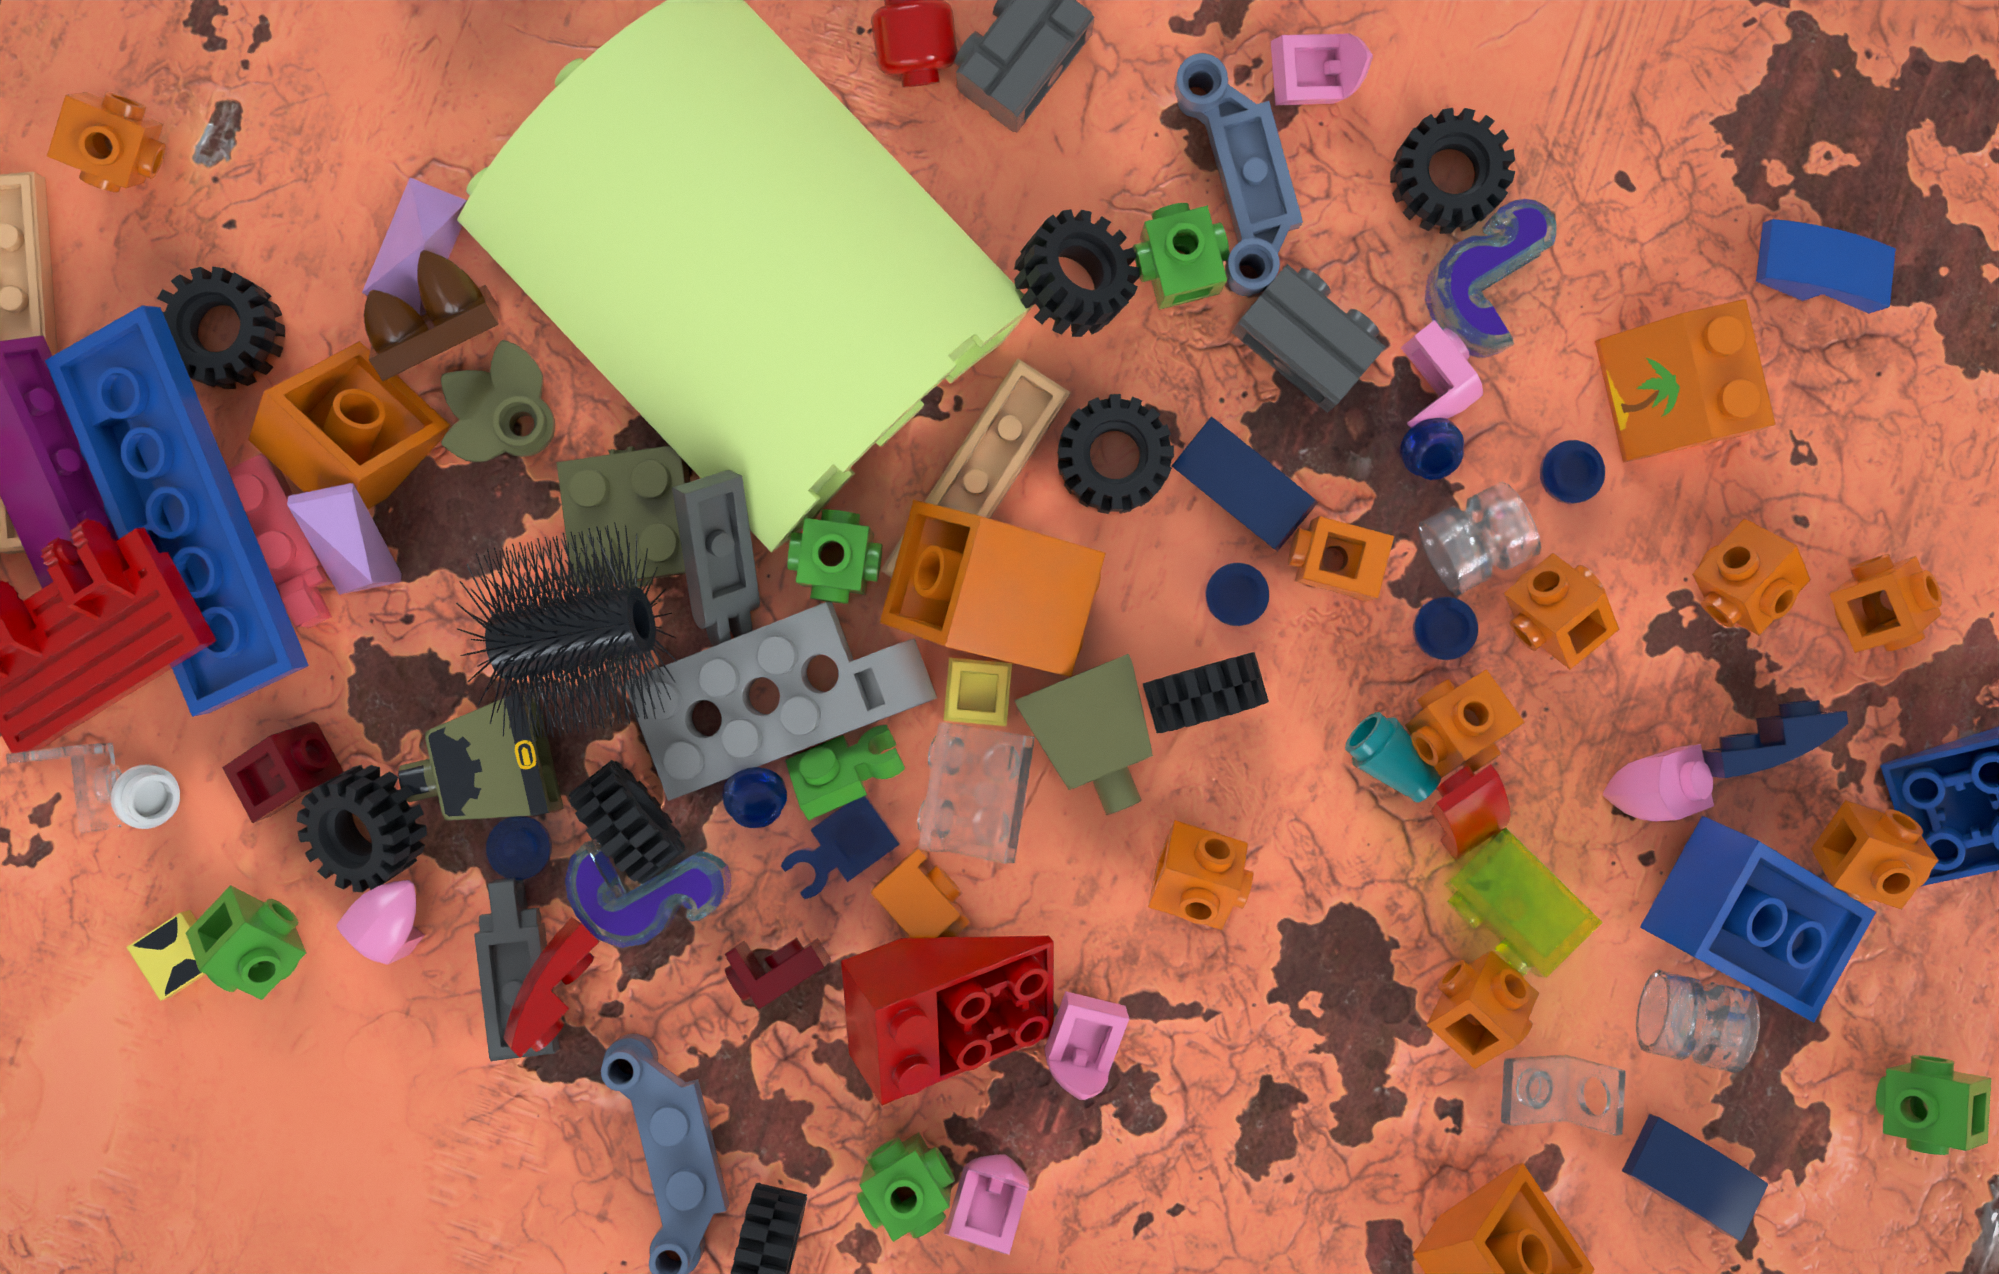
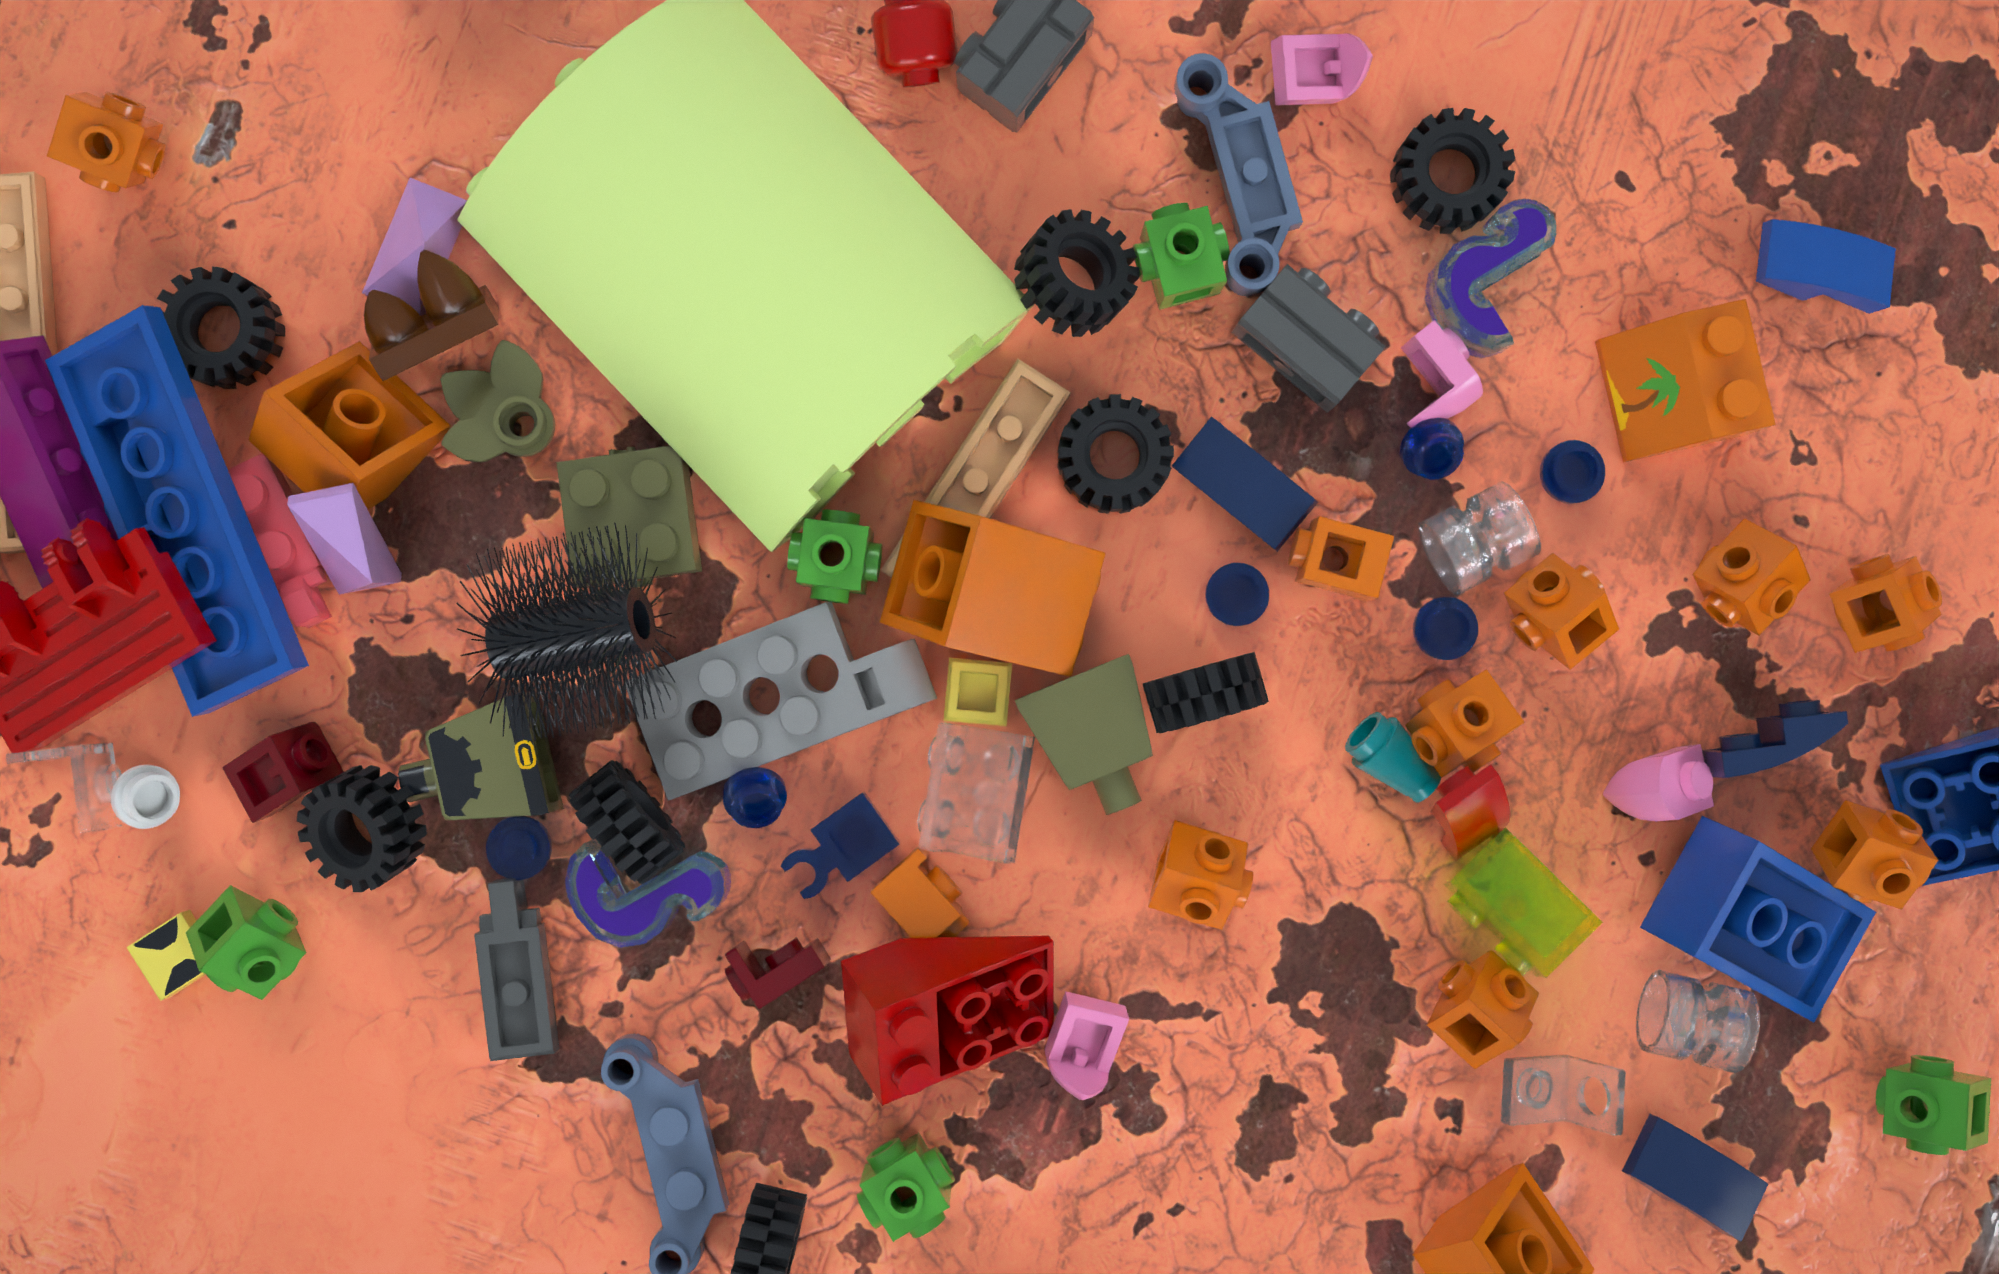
bright pink plate [336,880,424,965] -> none
red slope [503,917,600,1058] -> none
dark grey hinge [672,470,760,646] -> none
bright green plate [785,725,905,821] -> none
bright pink plate [944,1154,1030,1254] -> none

